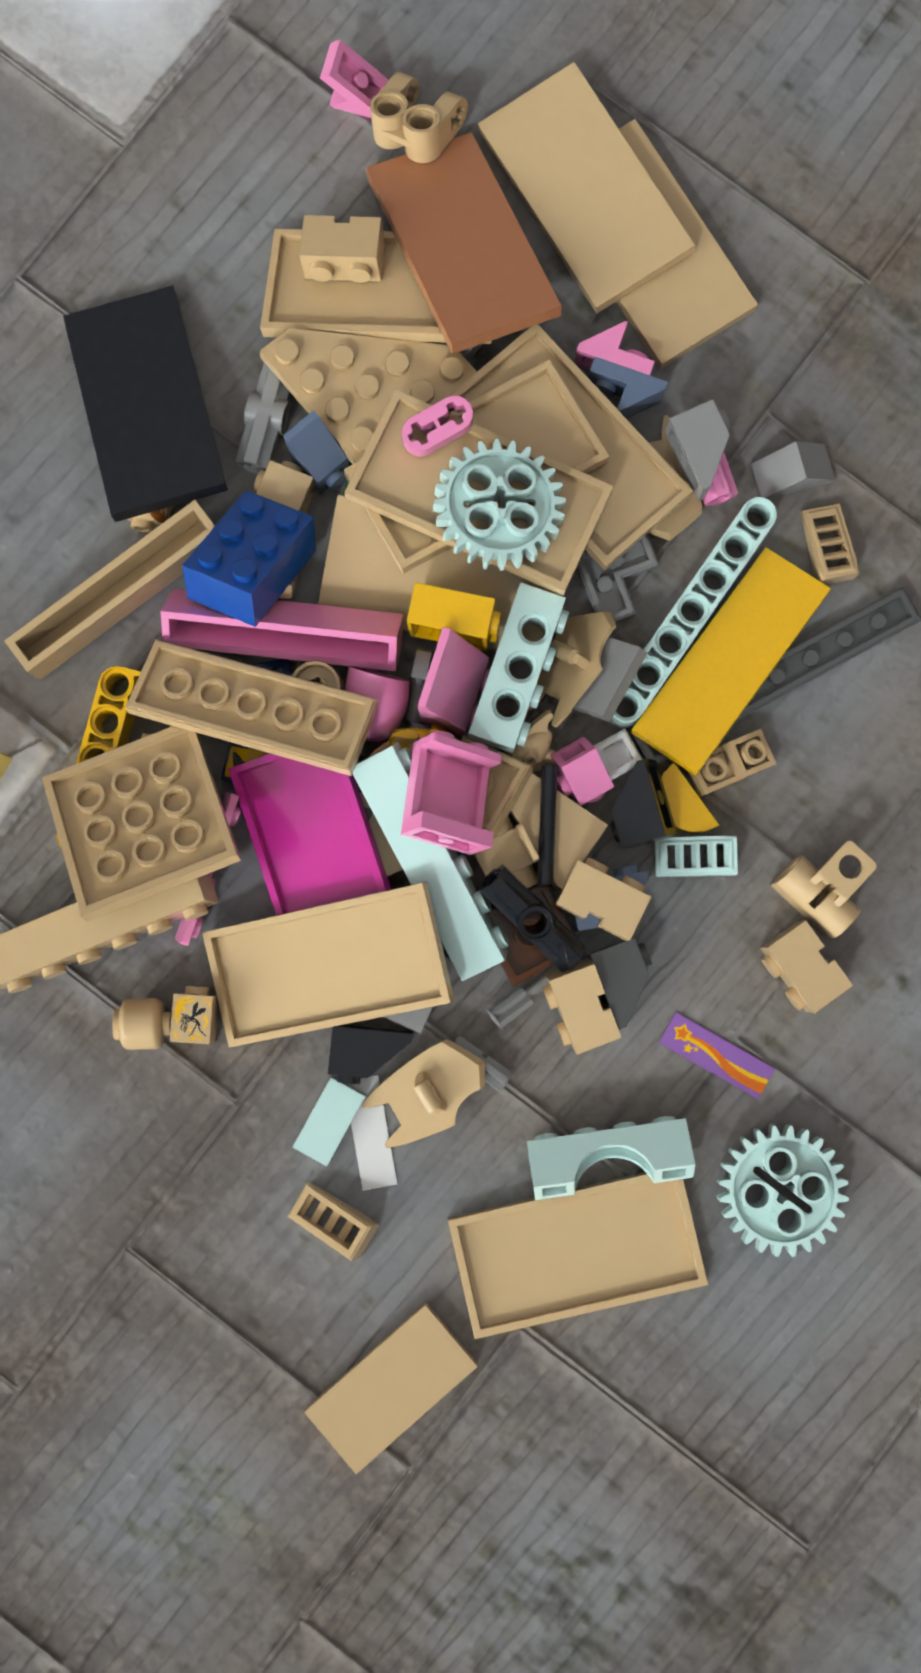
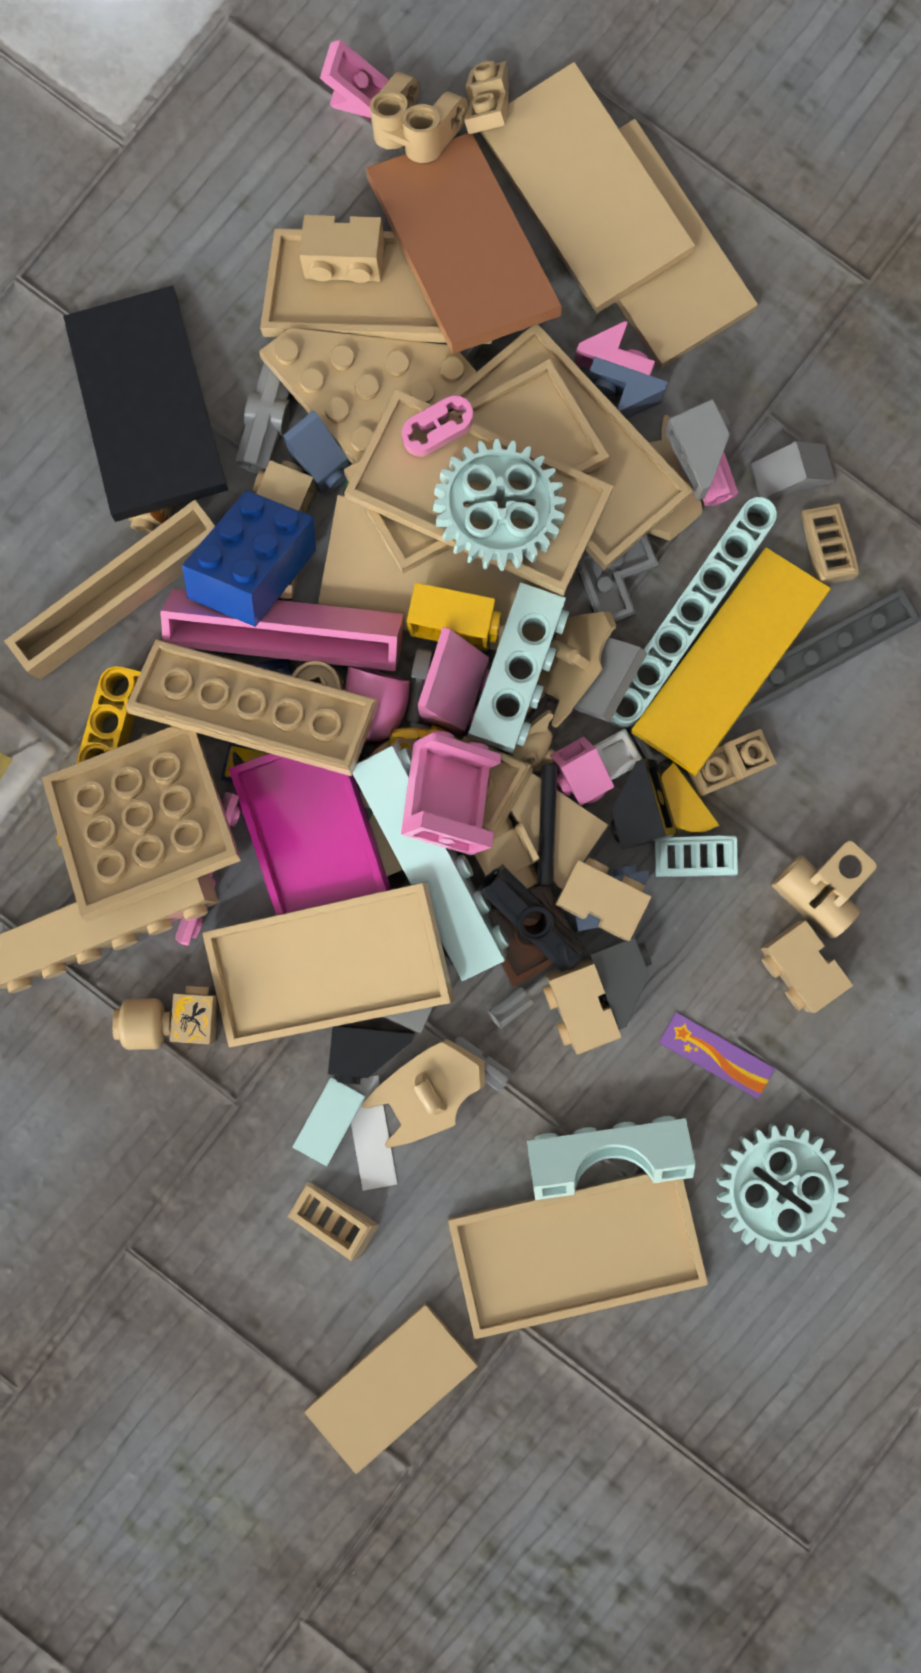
none -> tan slope [464,61,509,134]

